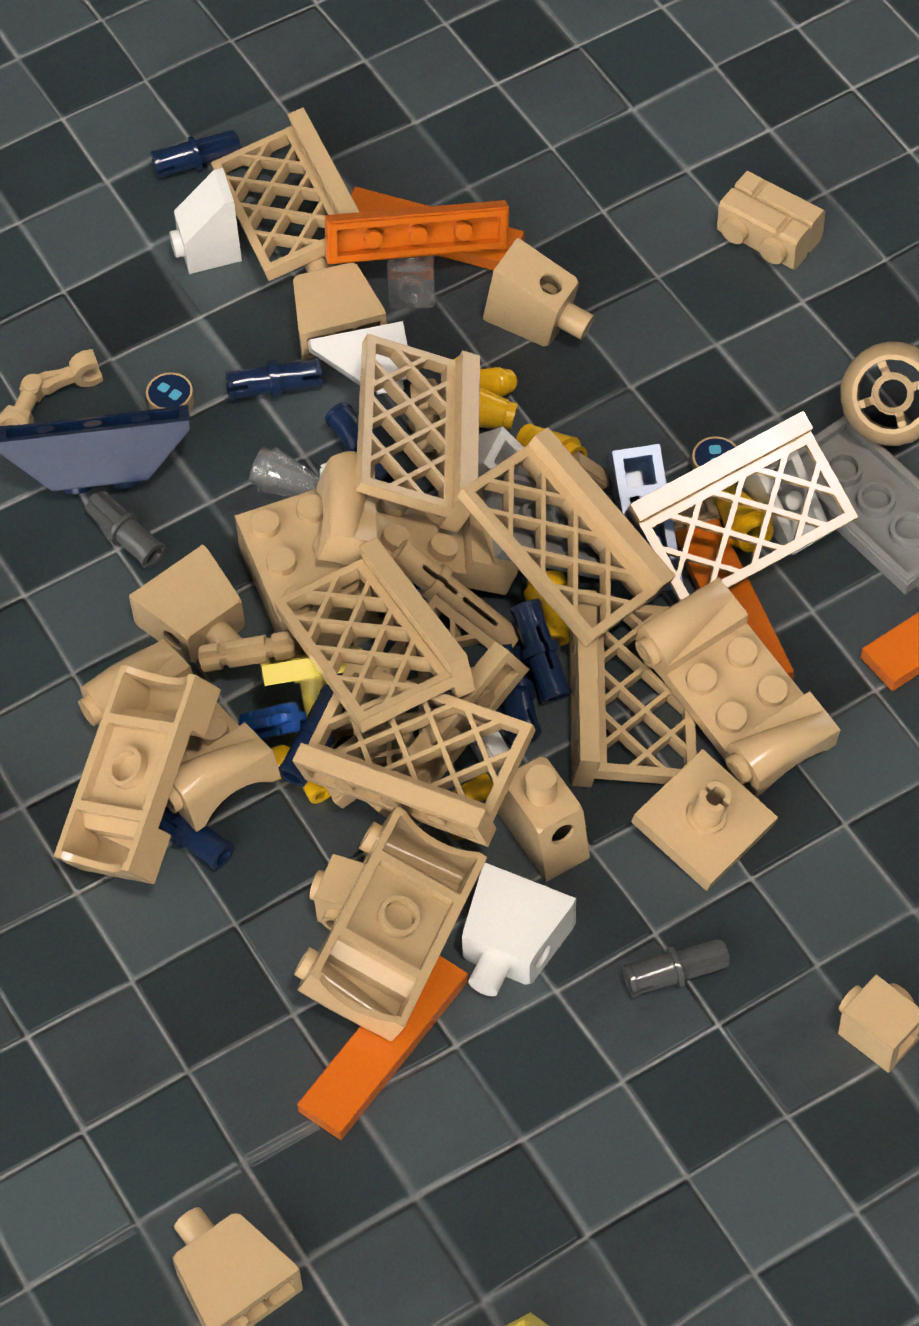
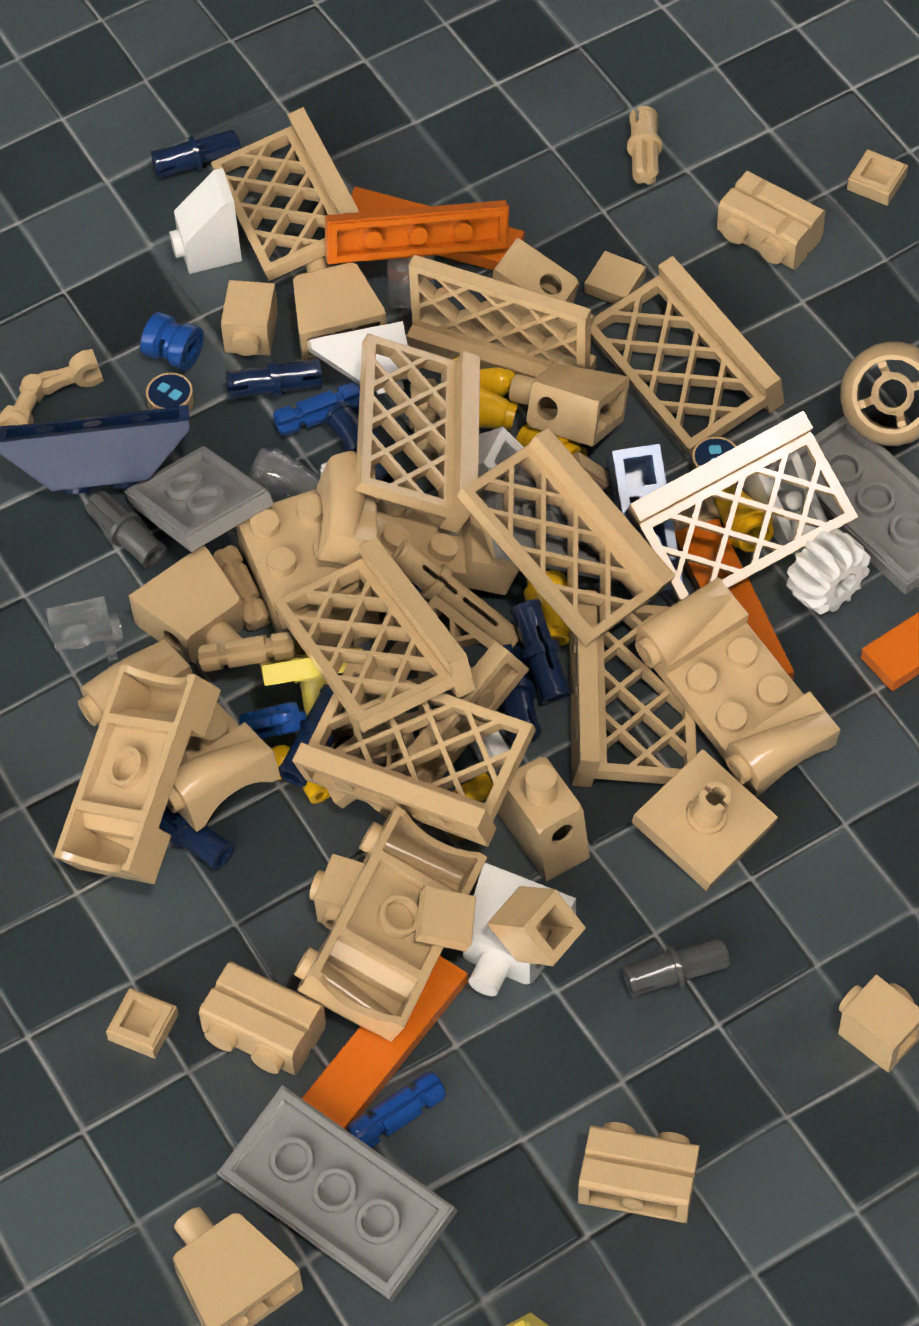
none -> clear bracket [46,596,124,663]
none -> tan tile [106,988,179,1059]
none -> light grey tile [124,446,274,552]
none -> blue wheel [140,311,204,371]
none -> tan brick [199,962,326,1076]
none -> tan axle [213,545,271,631]
none -> light grey tile [217,1085,458,1302]
none -> tan brick [221,280,278,356]
none -> blue axle [273,382,360,437]
none -> blue axle [347,1071,446,1148]
none -> tan fence [406,255,596,378]
none -> tan tile [415,885,476,952]
none -> tan brick [487,886,586,966]
none -> tan torso [509,364,630,446]
none -> tan brick [578,1122,700,1224]
none -> tan tile [584,251,646,304]
none -> tan fence [591,256,785,456]
none -> tan axle [627,106,662,185]
none -> white gear [786,528,871,615]
none -> tan tile [847,149,908,206]

